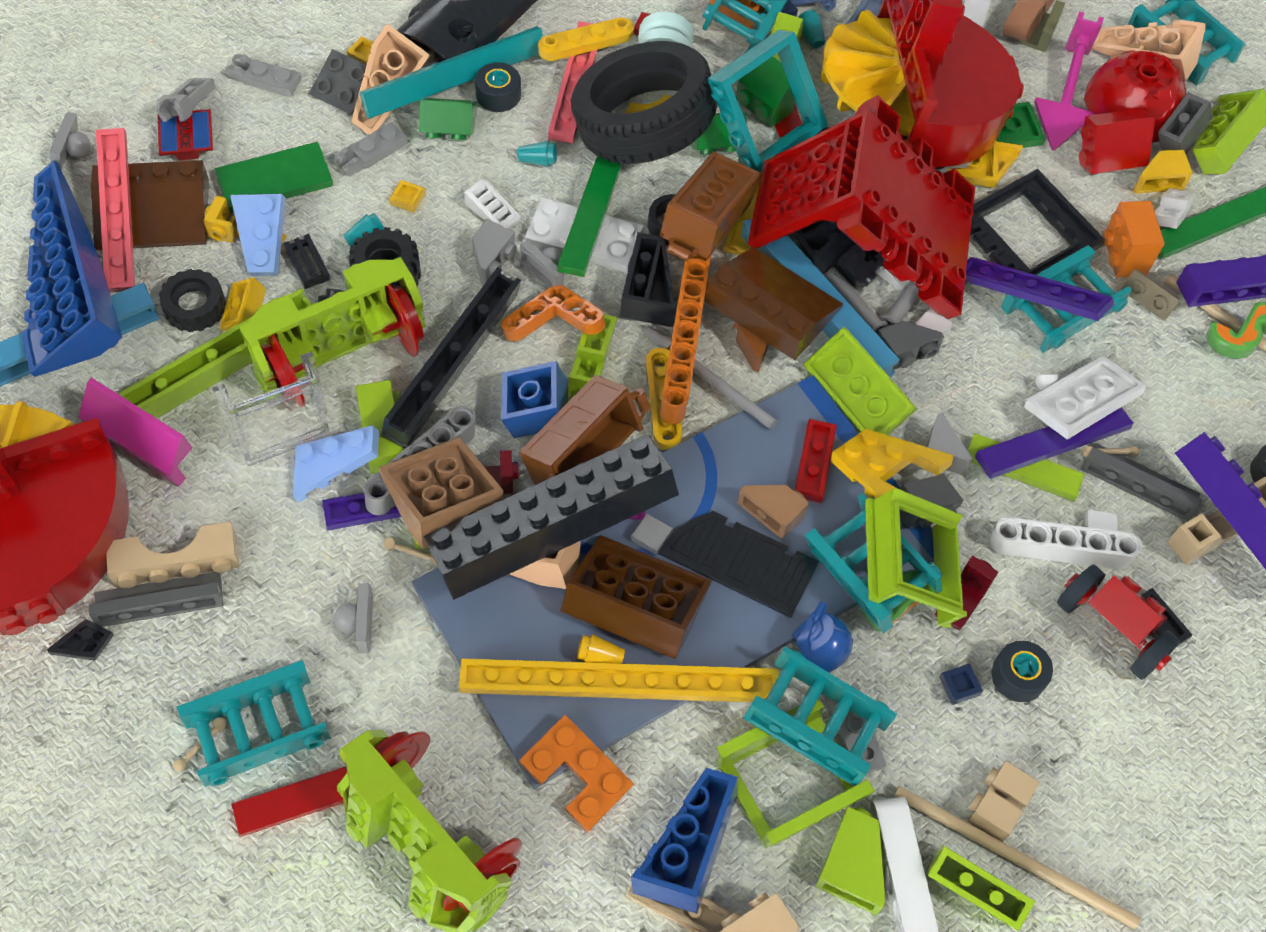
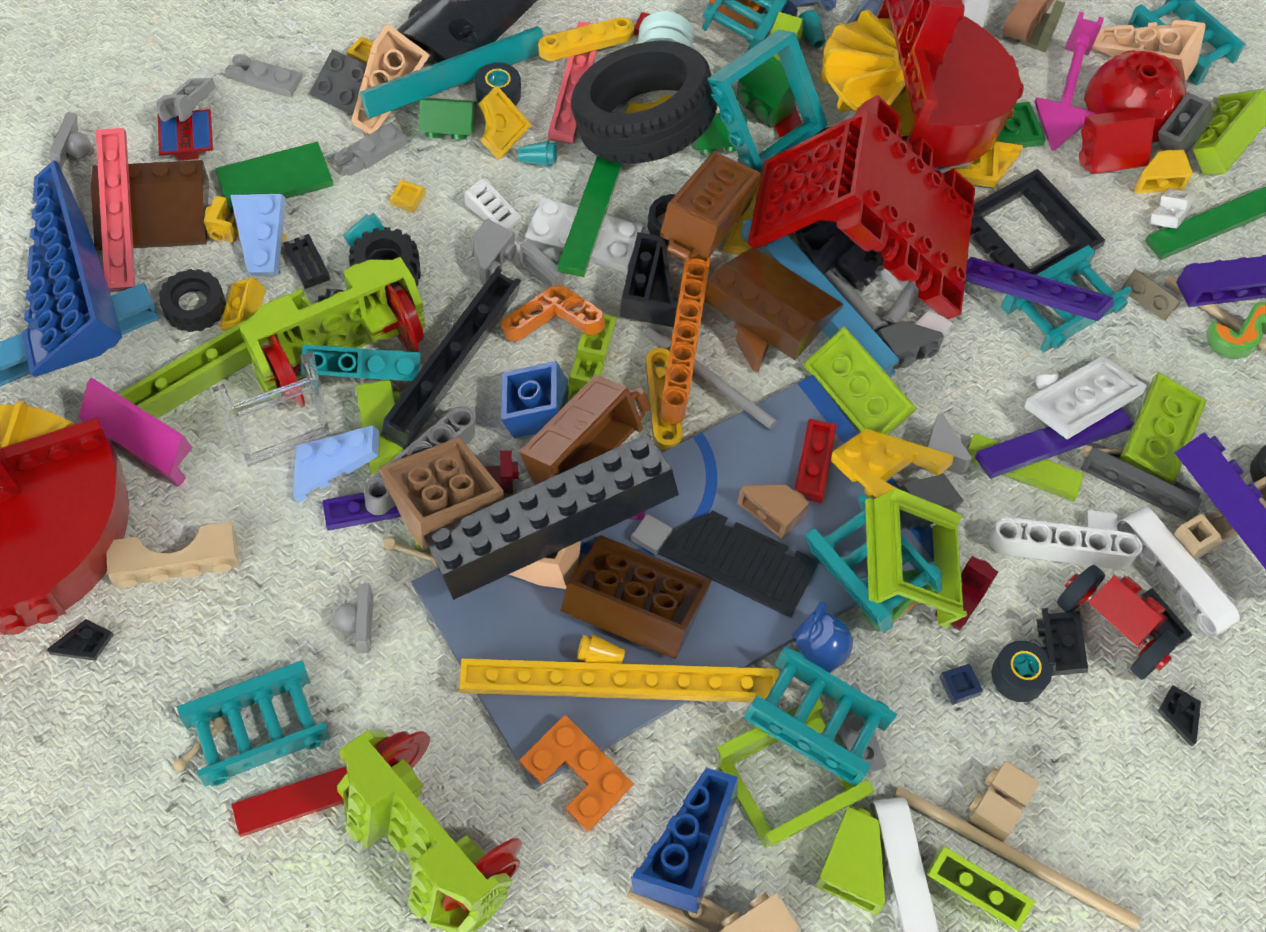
dark grey panel [89,572,224,627] -> none
orange brick [1102,201,1165,278] -> none
none -> teal slope [301,345,420,381]
none -> yellow tile [478,86,532,160]
none -> black bracket [1036,608,1088,676]
none -> white beam [1118,507,1240,637]
none -> lime tile [1120,372,1207,485]
none -> black piece [1158,685,1201,746]

